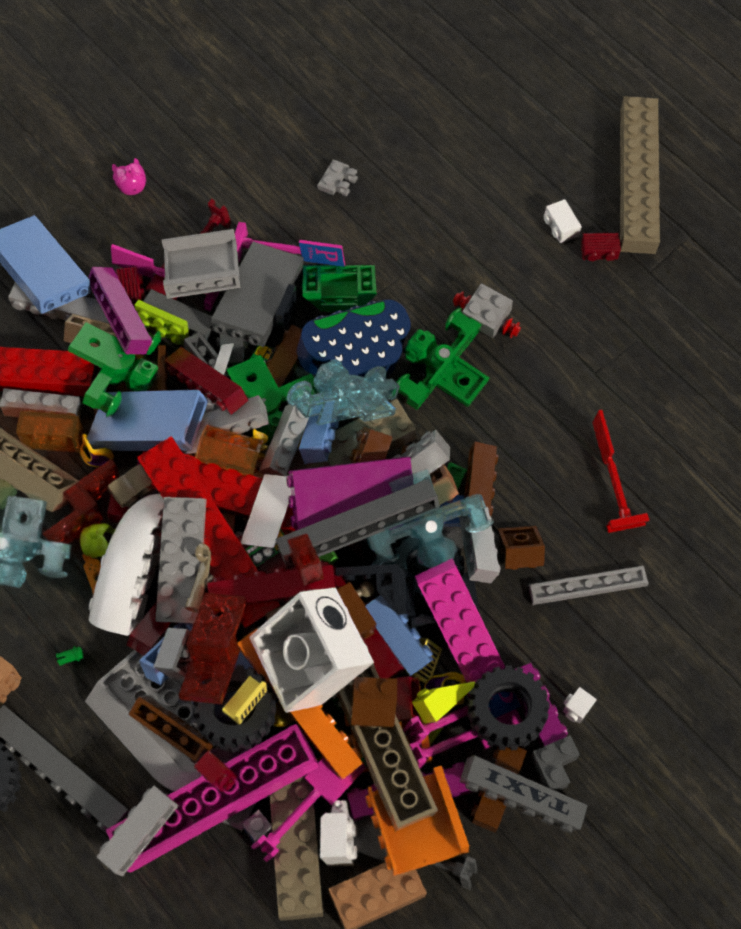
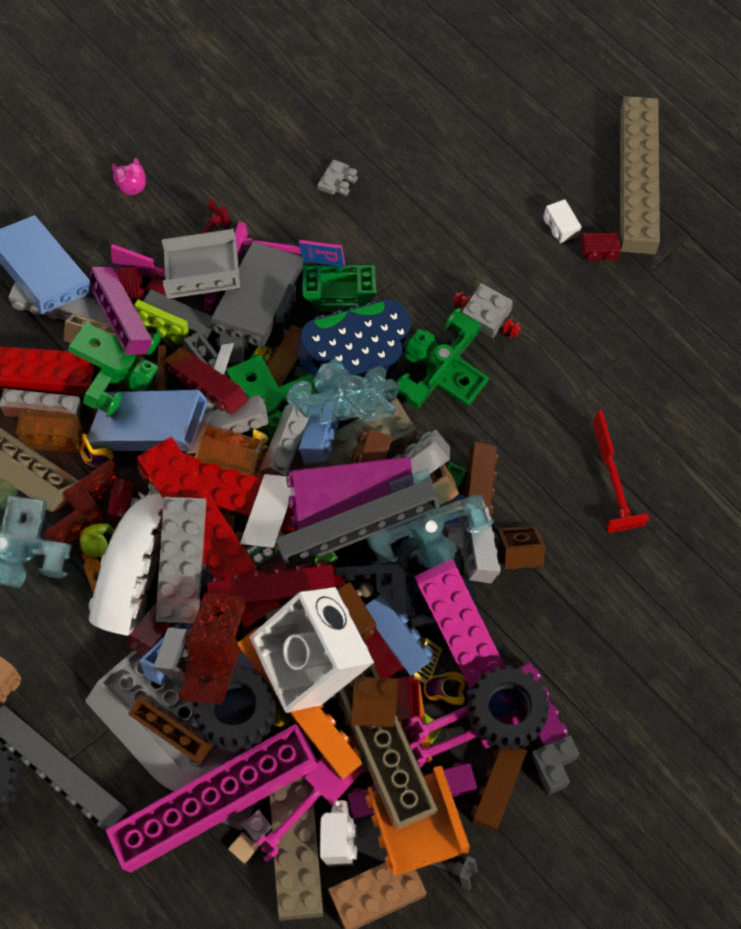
green pin [56,646,84,666] -> none
light grey brick [97,786,179,876] -> none
dark tan brick [108,464,153,508] -> none
dark tan plant [185,543,214,613] -> none
dark red brick [194,751,237,792] -> none
light yellow panel [222,676,267,725] -> none
clear red brick [287,533,324,586] -> none
neon yellow slope [412,682,475,723] -> none
dark grey brick [459,756,588,833] -> none
light grey tile [528,566,649,605] -> none
white brick [563,687,597,724] -> none
none -> tan tile [228,833,259,864]

